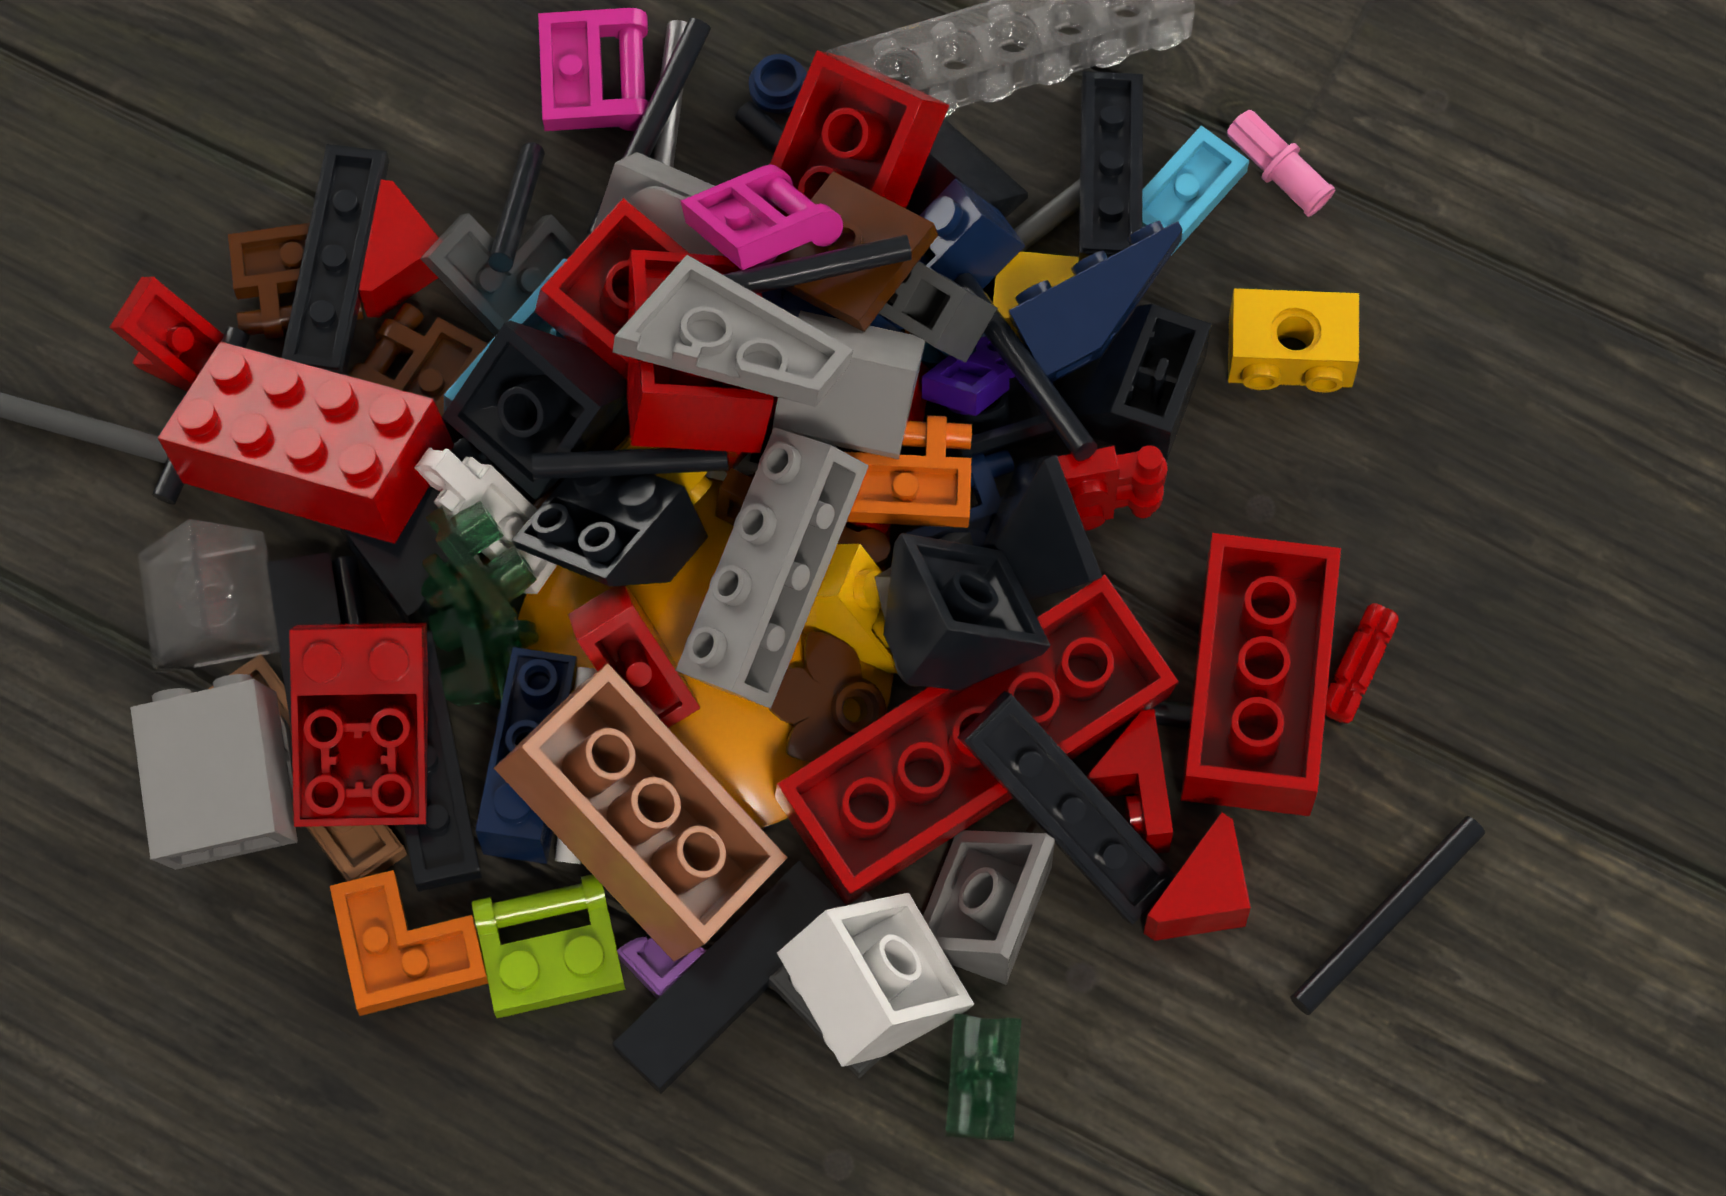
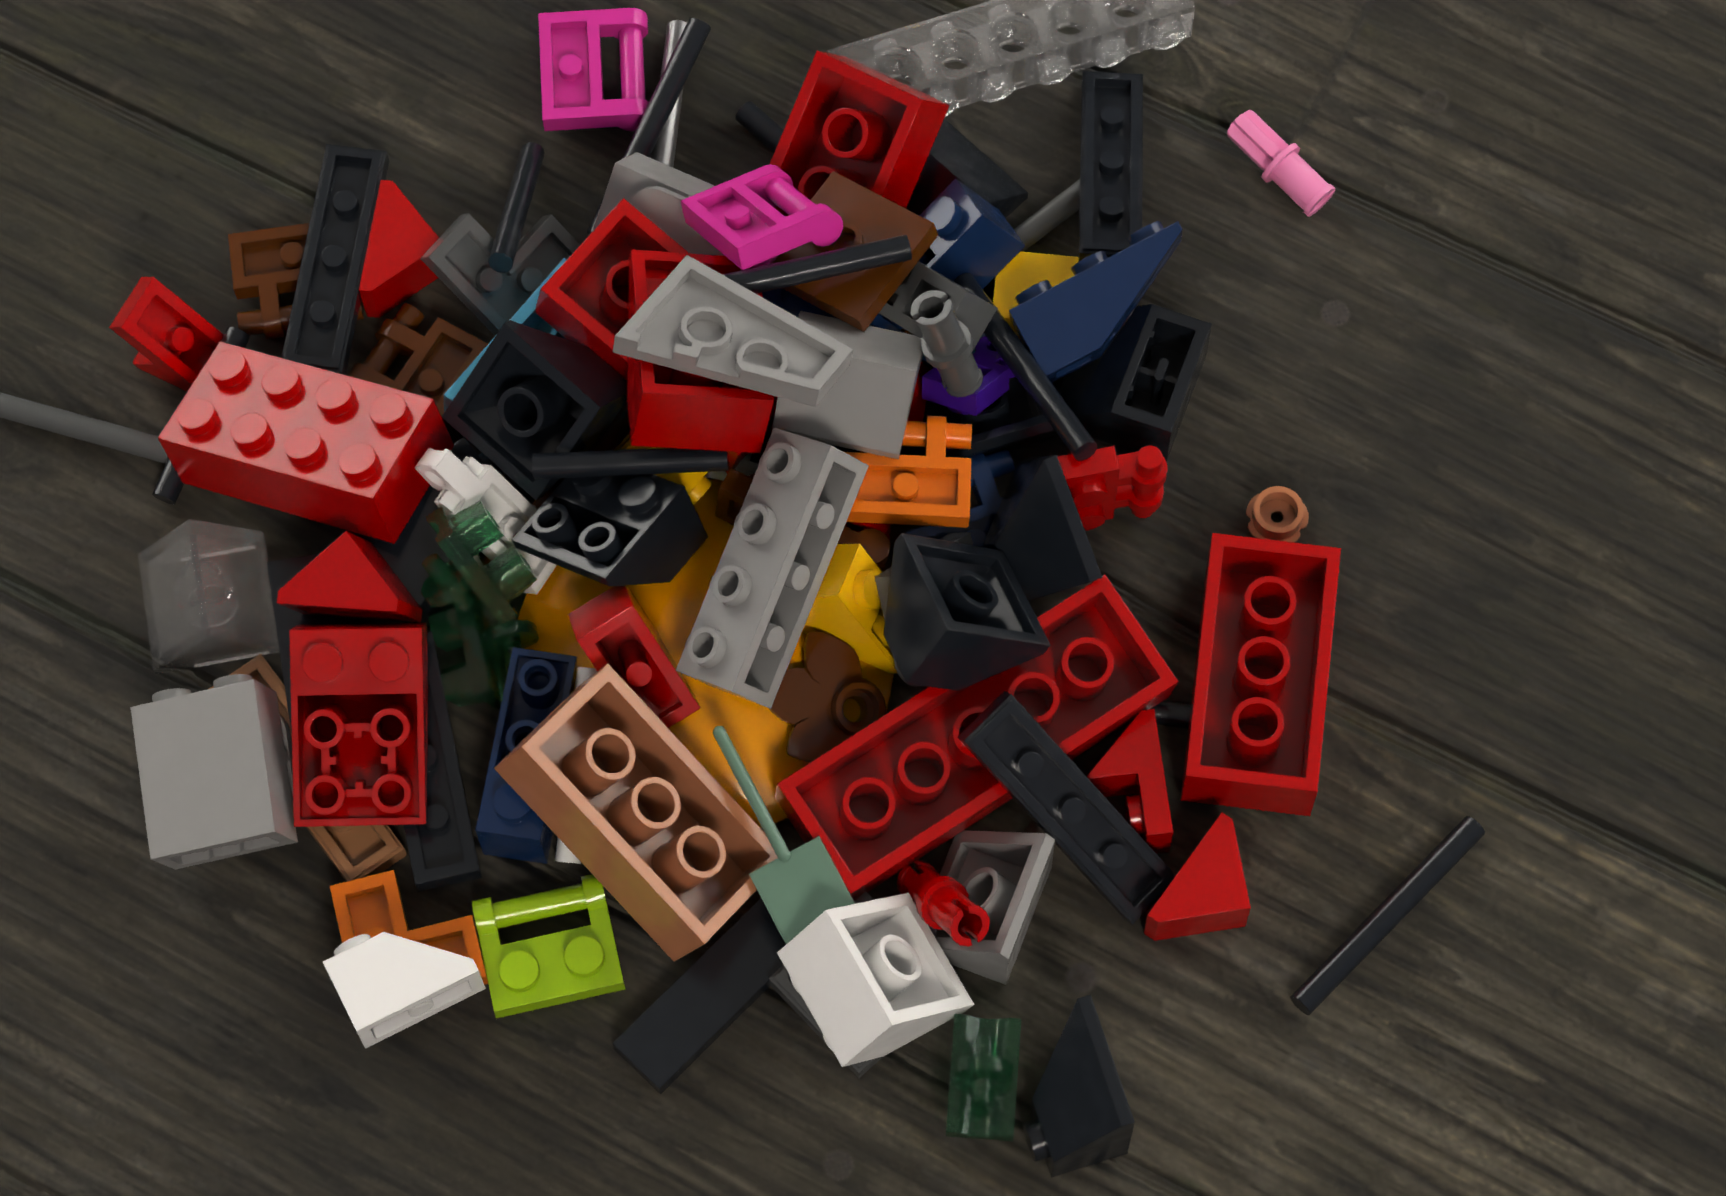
medium lavender tile [617,936,706,999] -> none
dark blue plate [749,54,807,114] -> none
medium azure plate [1142,125,1249,253] -> none
yellow brick [1228,288,1359,393] -> none
red axle [1325,603,1399,724] -> none
none -> red slope [277,531,423,622]
none -> white slope [323,932,486,1049]
none -> sand green piece [713,726,855,944]
none -> red pin [897,860,990,947]
none -> dark grey pin [911,290,983,397]
none -> black slope [1023,994,1135,1178]
none -> nougat plate [1246,486,1309,543]

